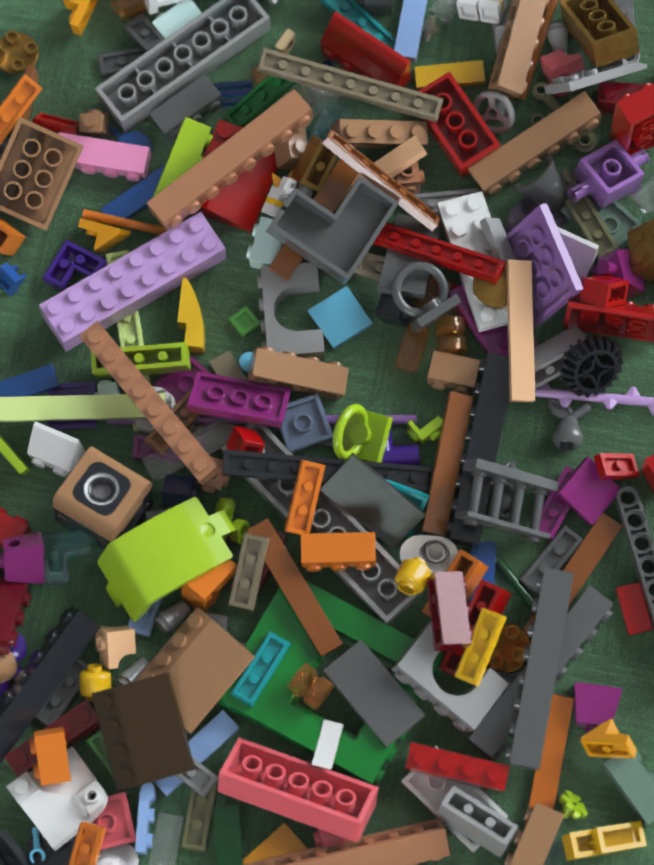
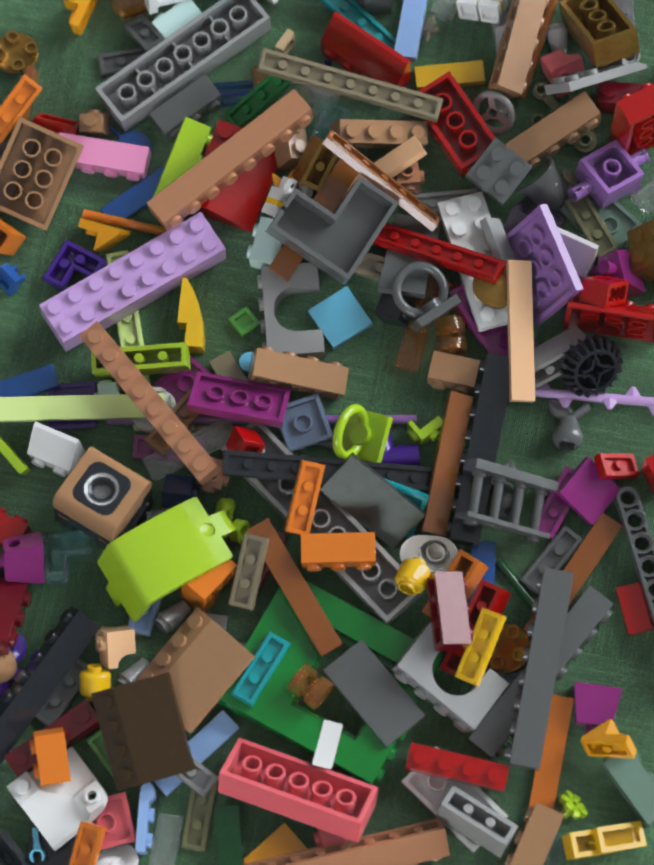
none -> dark grey brick [464,137,532,205]

